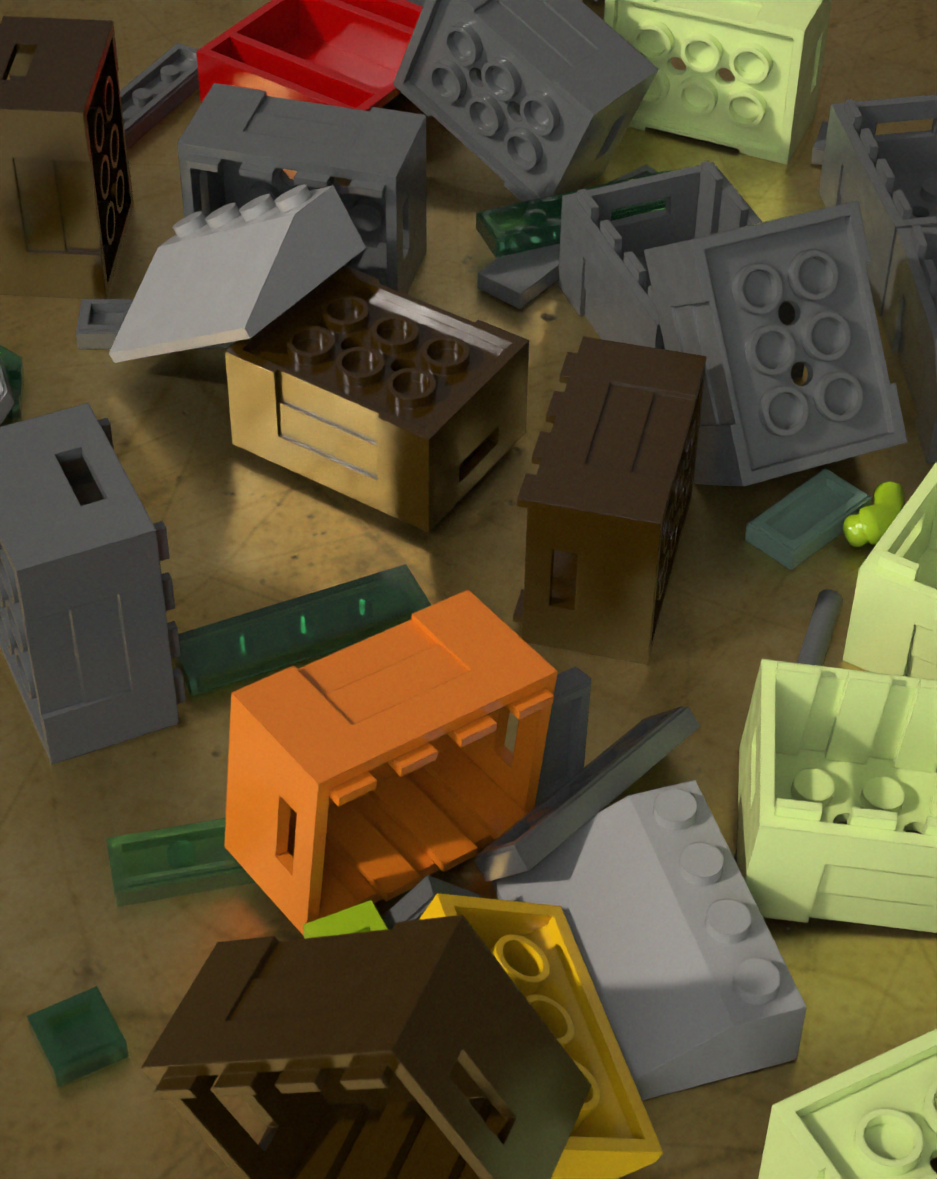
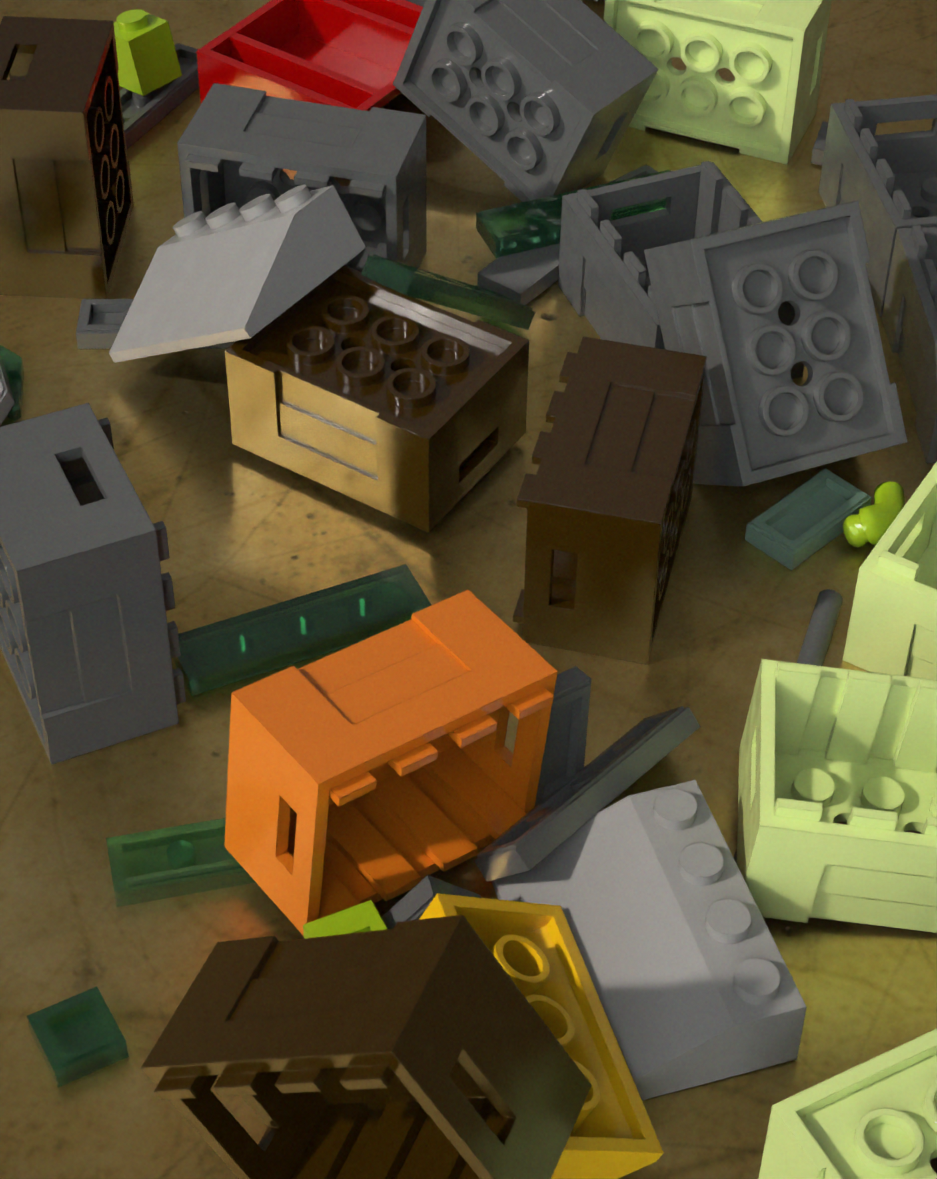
none -> lime slope [114,9,182,96]
none -> clear green tile [361,254,535,330]

